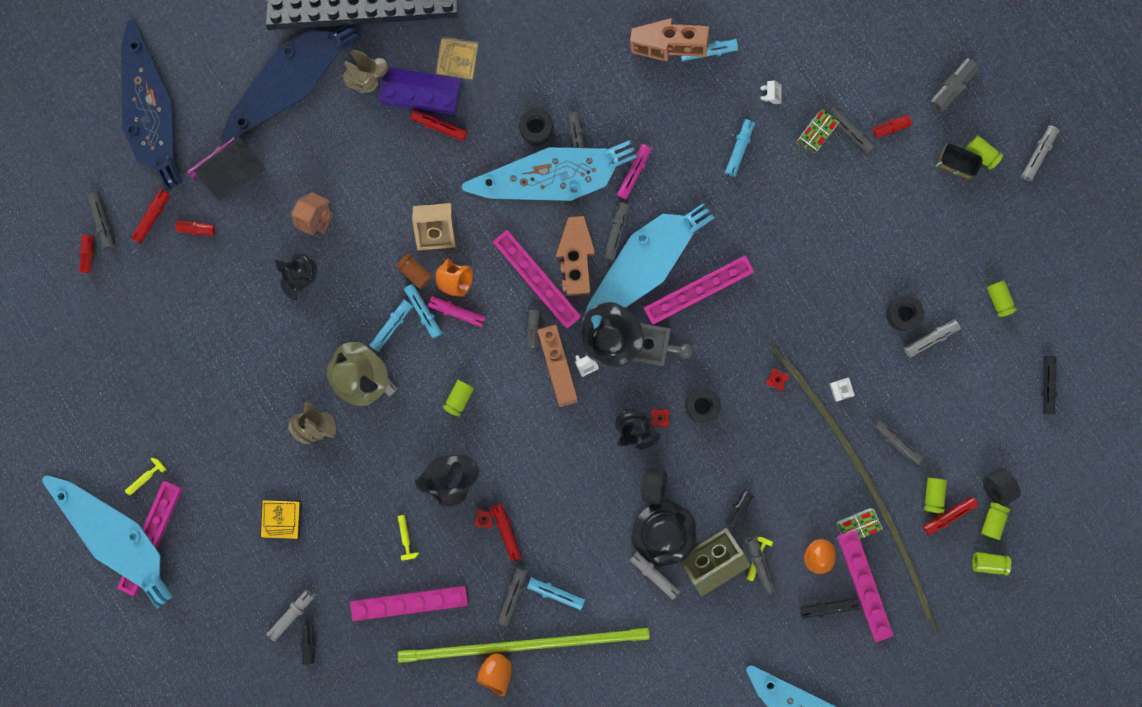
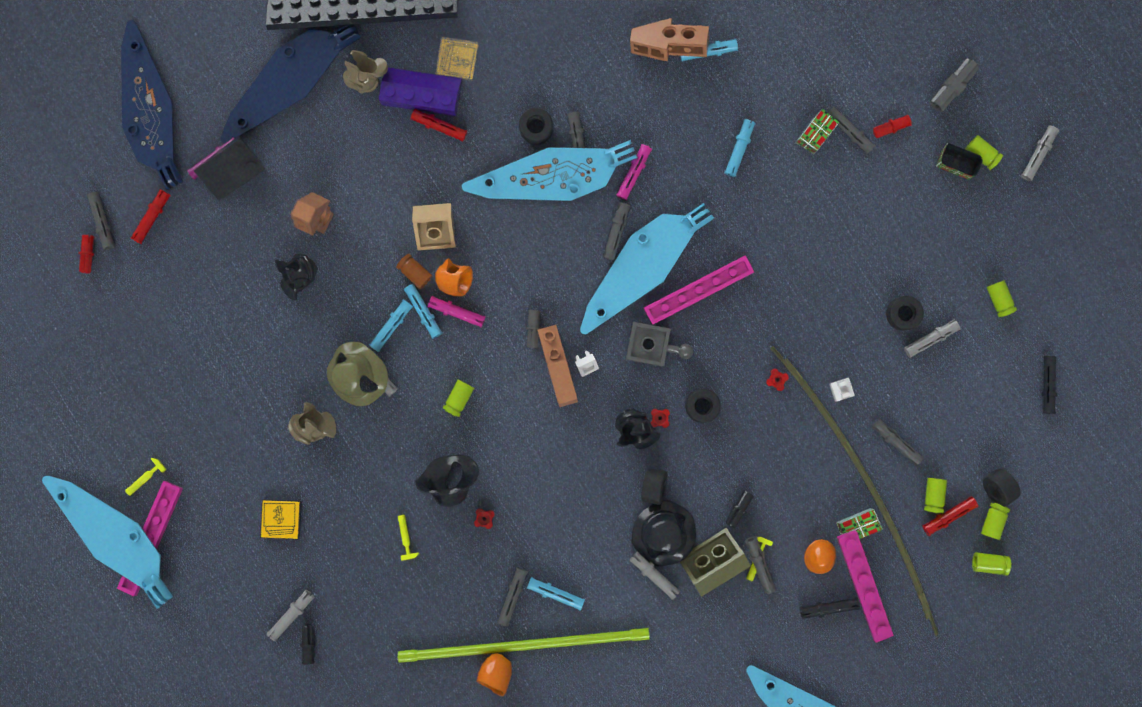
red axle [175,221,215,236] -> none
dark pink plate [350,586,468,621] -> none
red pin [491,503,522,561] -> none
dark pink plate [493,230,581,329] -> none
nougat brick [556,216,595,296] -> none
black piece [580,302,644,367] -> none
white tile [761,80,782,104] -> none

